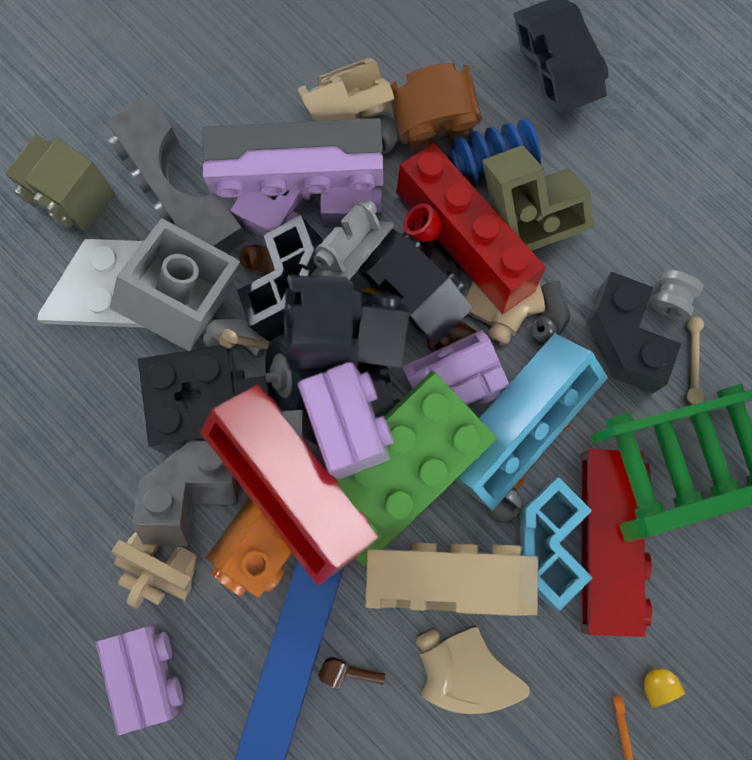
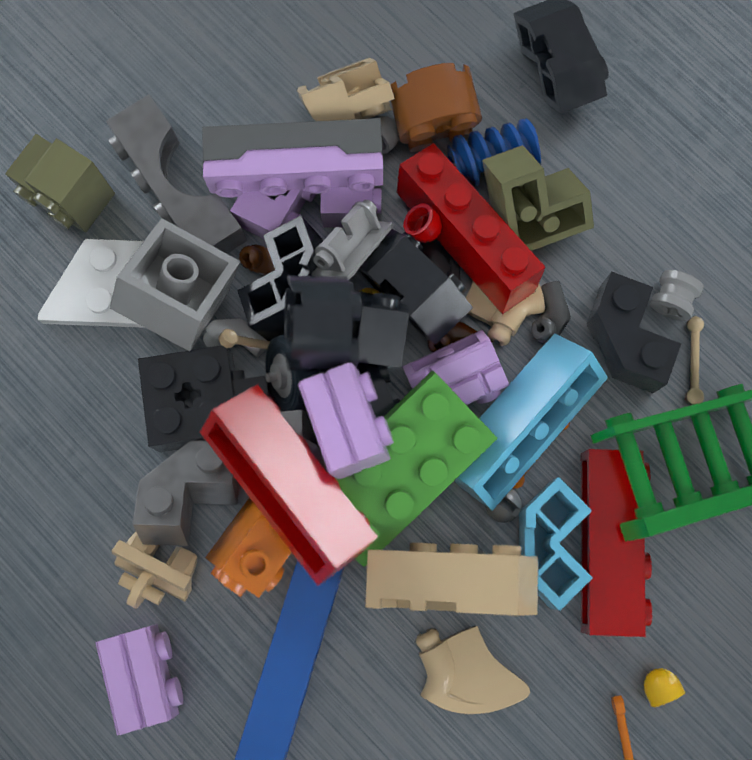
reddish brown hand [318,657,385,689] -> none

